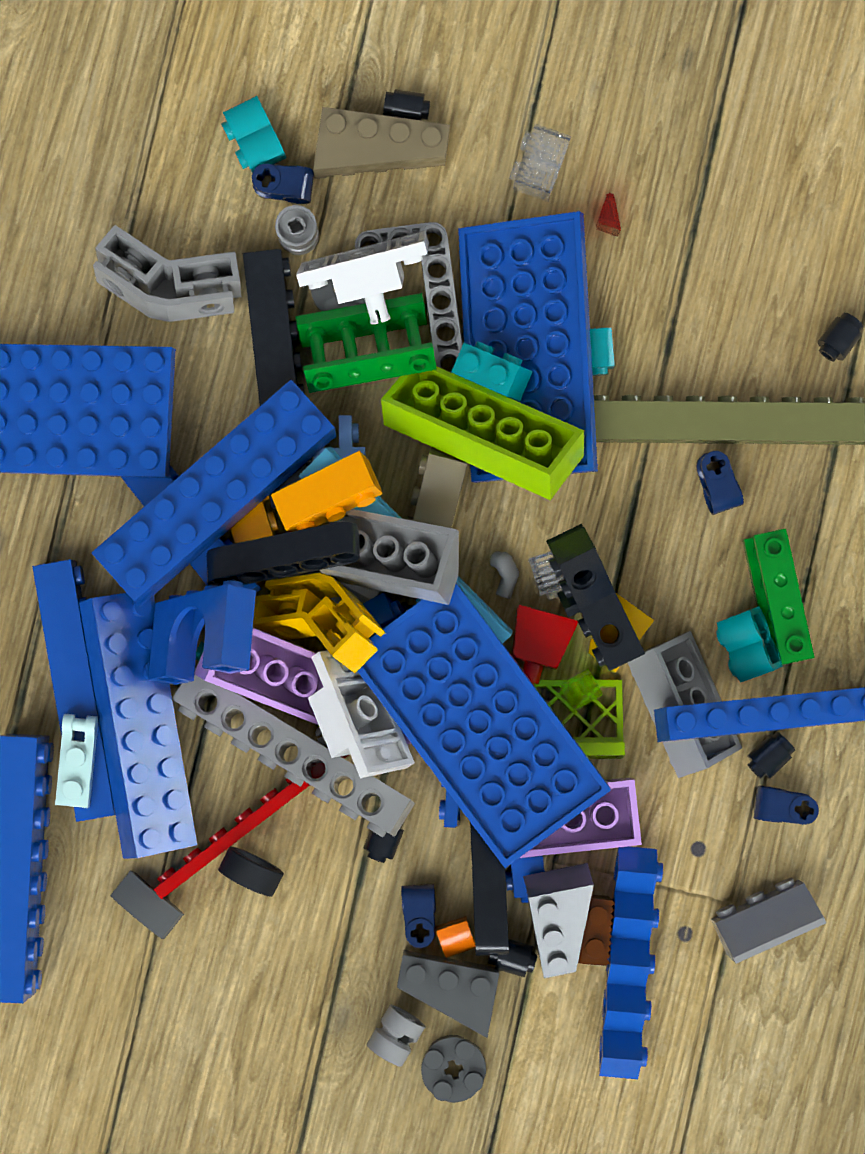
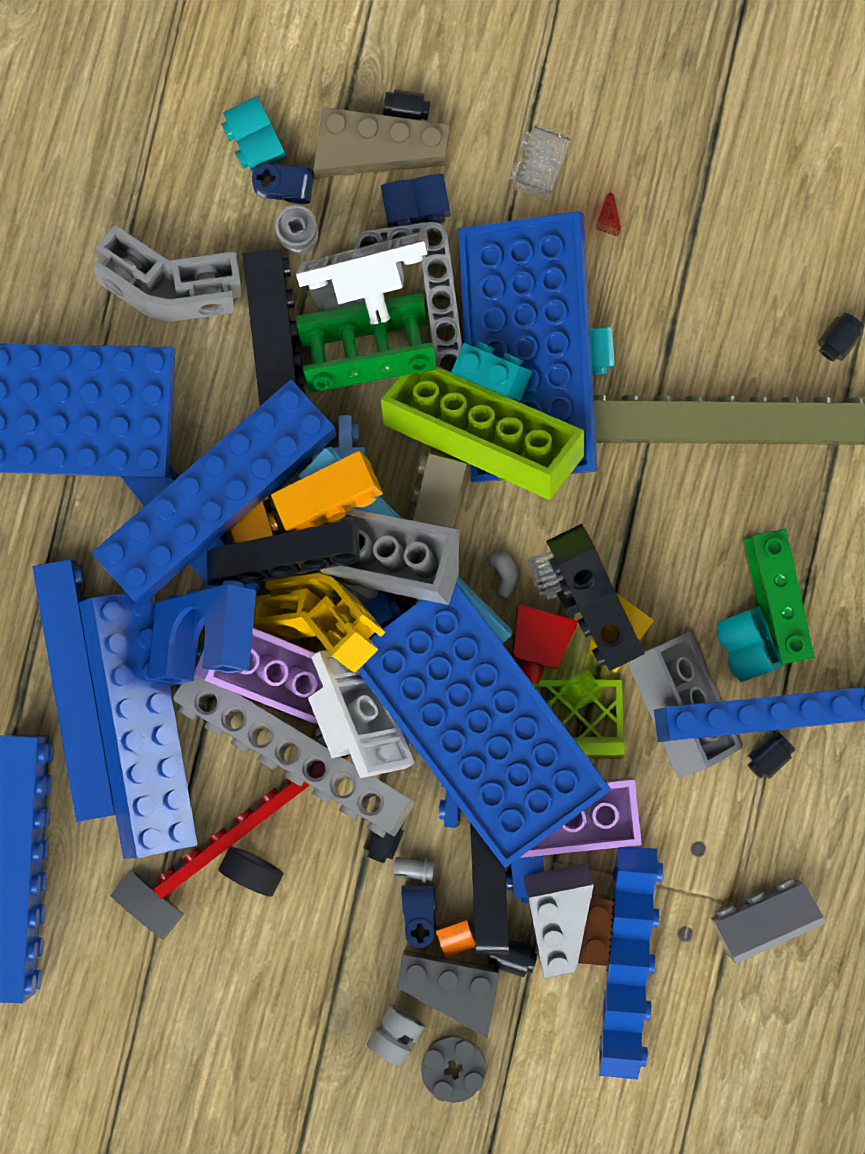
light aqua plate [55,714,98,808] -> none
dark blue piece [696,451,744,515] -> none
dark blue piece [753,786,819,825] -> none
none -> dark blue brick [380,174,451,227]
none -> light grey pin [394,857,434,883]

